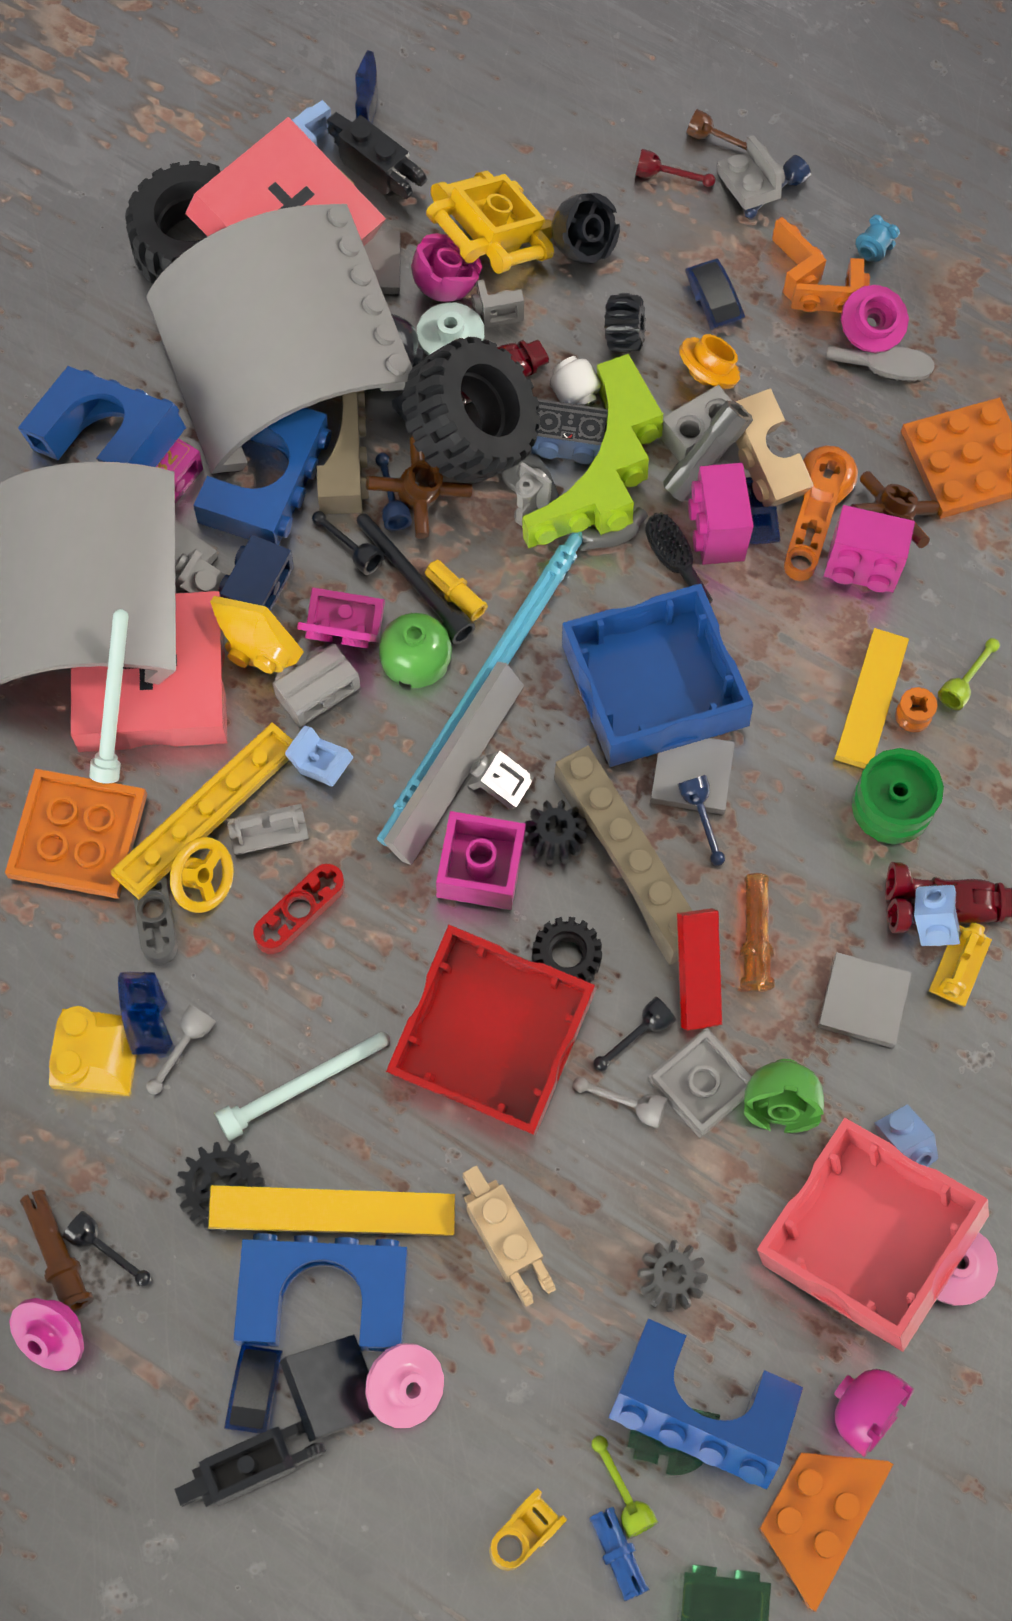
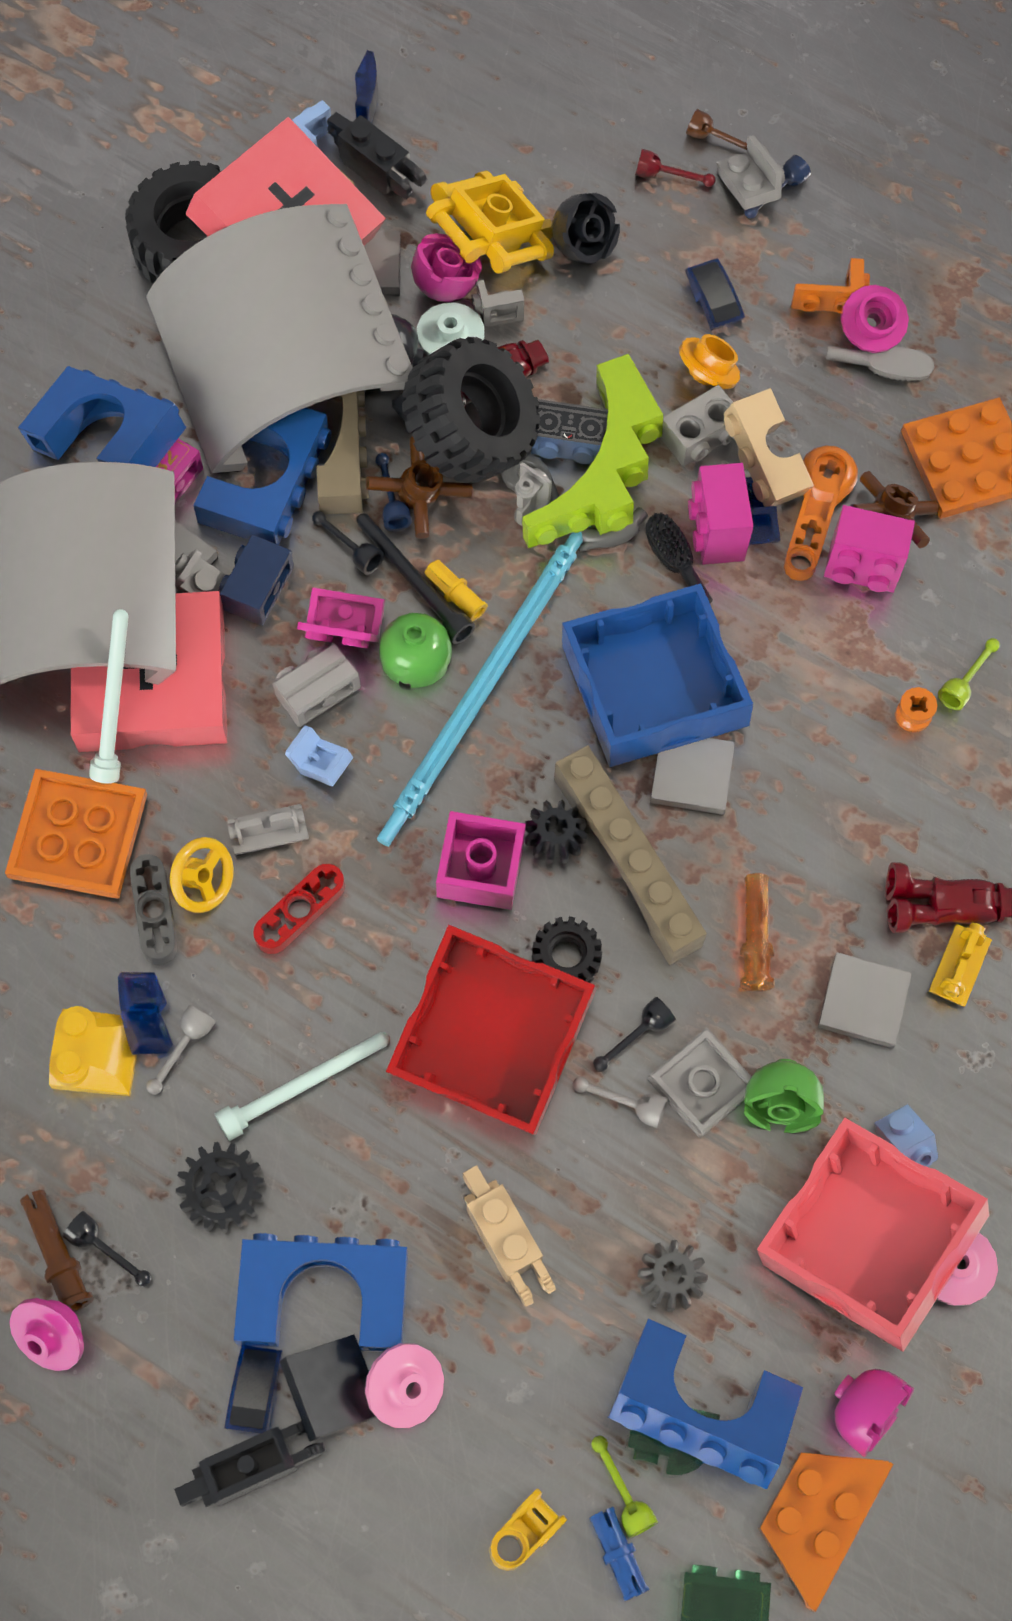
yellow tile [111,722,293,900] -> none
yellow tile [208,1185,455,1236] -> none
yellow slope [210,596,304,674] -> none
light grey tile [383,662,524,865] -> none
bracket [467,751,534,809] -> none
white head [550,356,601,407] -> none
black gear [604,293,646,353] -> none
dark grey axle [663,400,753,502] -> none
red tile [677,908,722,1031] -> none
dark blue hinge [678,775,725,866] -> none
orange bracket [772,217,827,300] -> none
yellow tile [834,628,909,769] -> none
green wheel [851,748,944,844] -> none
dark azure brick [855,215,900,262] -> none
light blue bracket [914,885,961,946] -> none

